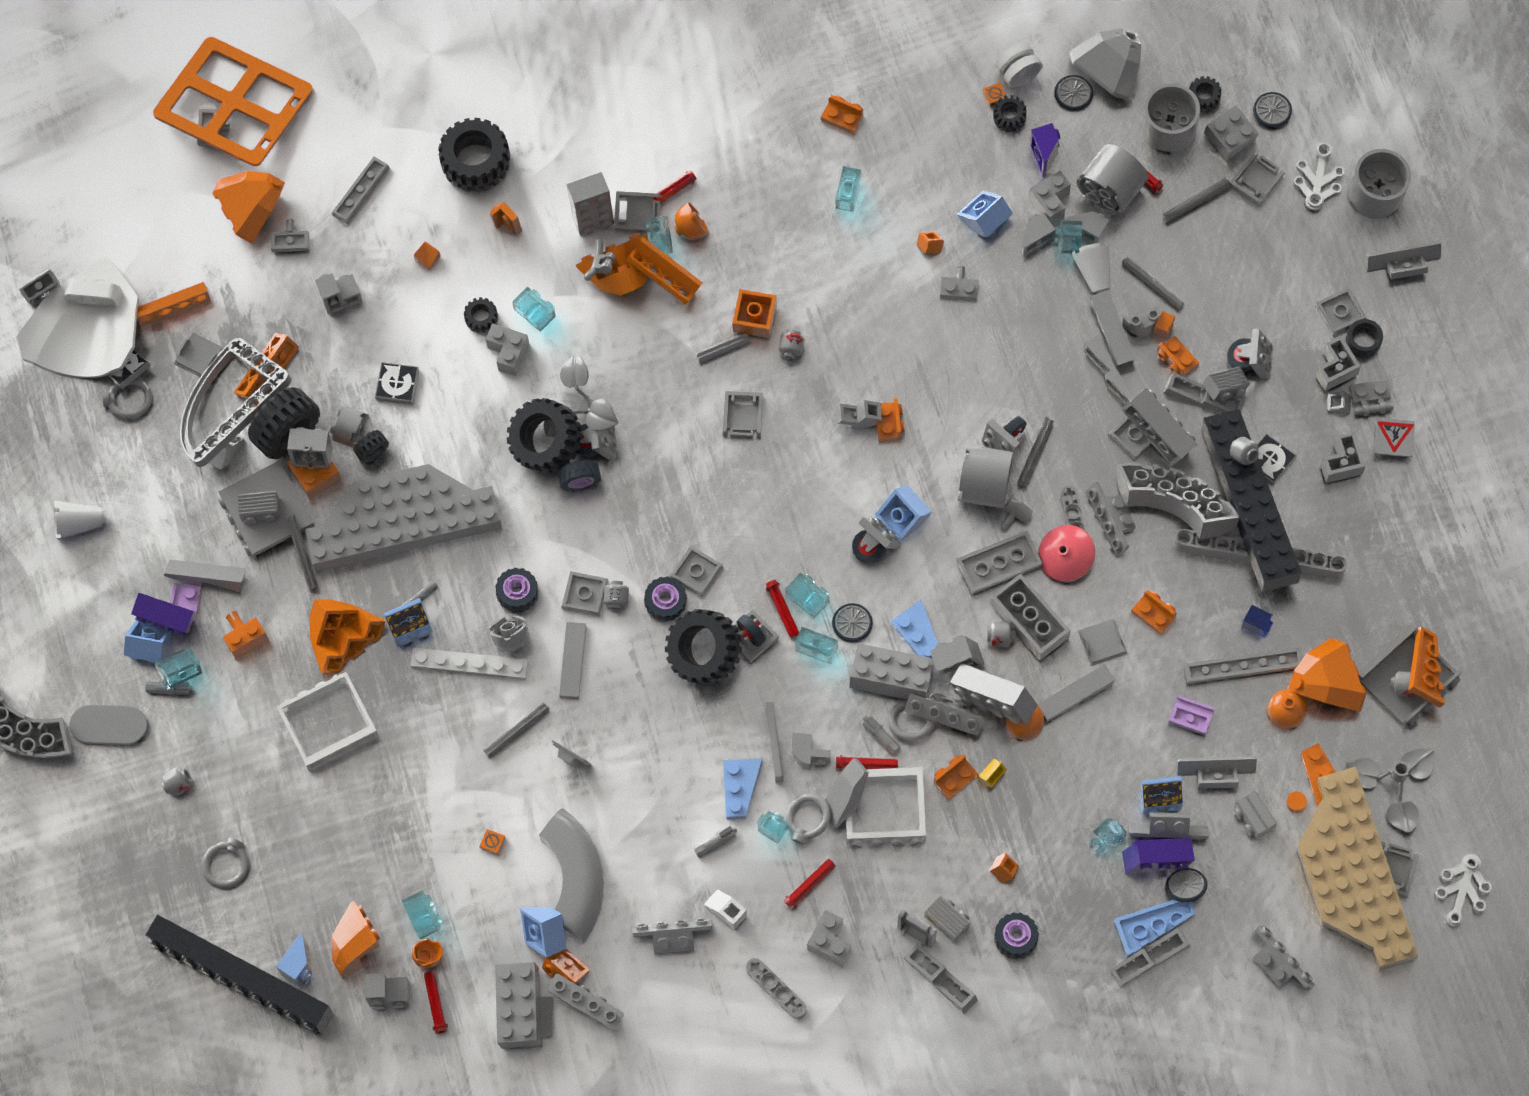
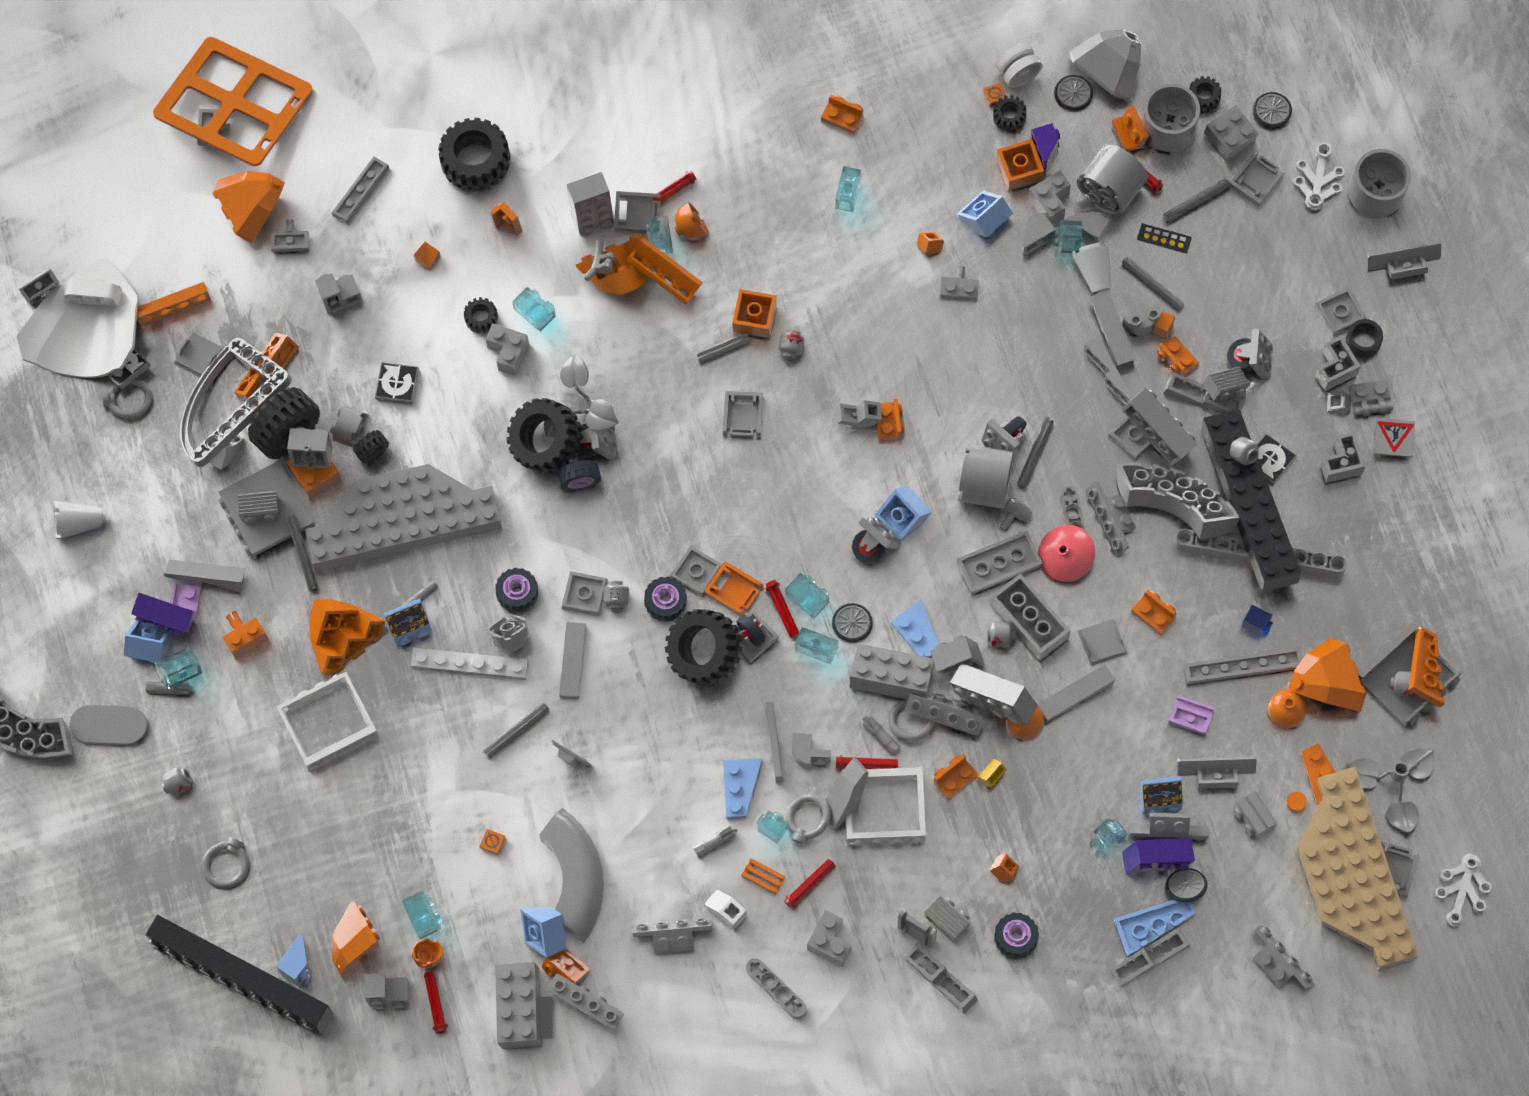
none -> orange container [704,561,764,616]
none -> orange tile [741,858,785,895]
none -> orange brick [996,139,1044,191]
none -> orange bracket [1111,106,1149,151]
none -> black sticker [1137,223,1192,253]

